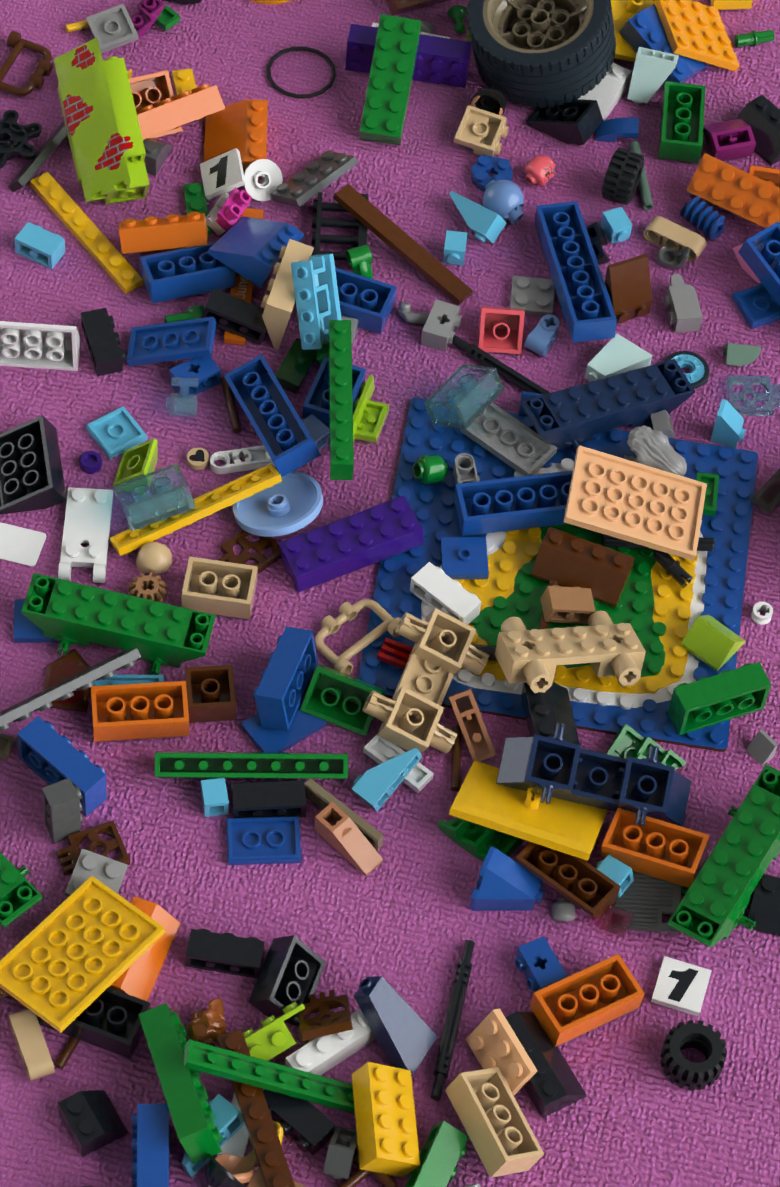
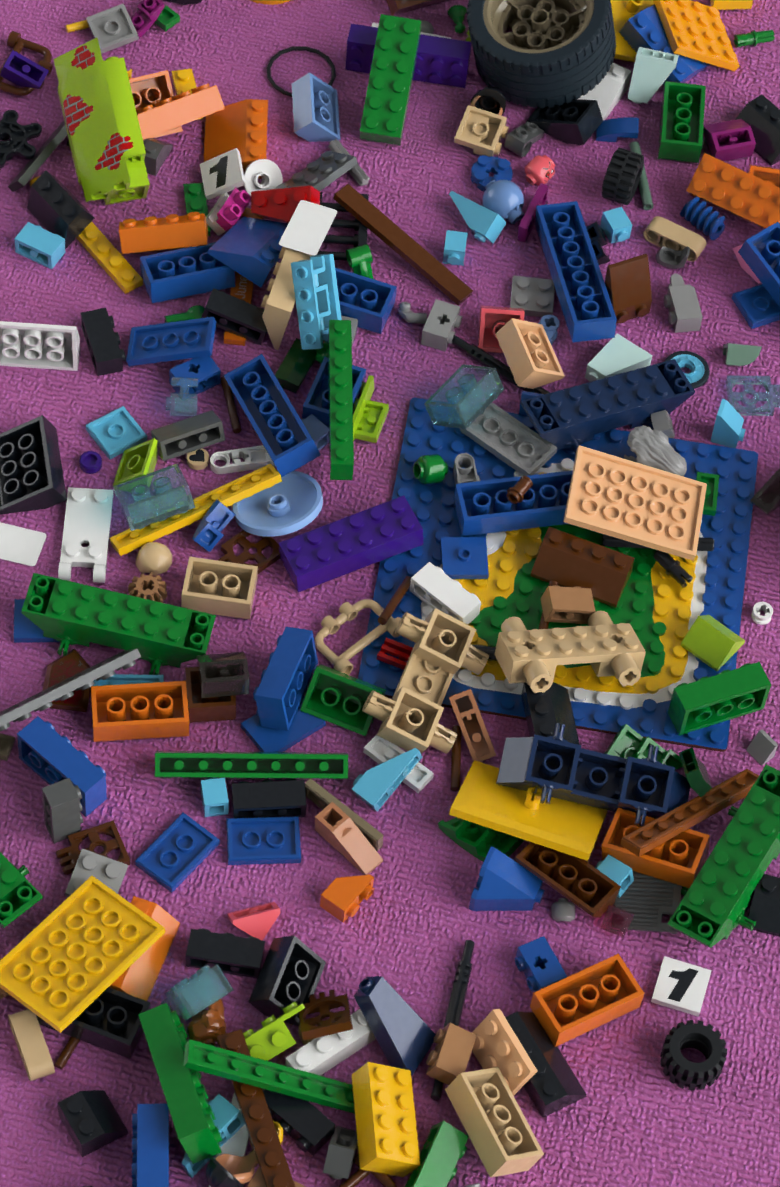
none -> dark purple slope [0,50,49,89]
none -> black slope [27,170,94,249]
none -> blue tile [135,812,220,893]
none -> dark grey brick [151,410,225,461]
none -> clear light blue slope [161,964,233,1021]
none -> blue slope [192,499,236,552]
none -> clear smoke slope [197,651,250,698]
none -> coral slope [227,902,281,941]
none -> red wedge [251,185,320,223]
none -> white sticker [279,200,337,256]
none -> medium blue slope [291,72,340,142]
none -> orange slope [320,875,374,922]
none -> light grey axle [328,139,369,186]
none -> reddish brown bar [378,576,411,625]
none -> medium nougat brick [426,1022,477,1085]
none -> light nougat slope [496,318,565,389]
none -> dark grey plate [505,122,545,157]
none -> reddish brown pin [507,476,533,504]
none -> magenta tile [518,183,548,243]
none -> dark orange tile [621,769,759,857]
none -> dark green piece [679,747,712,797]

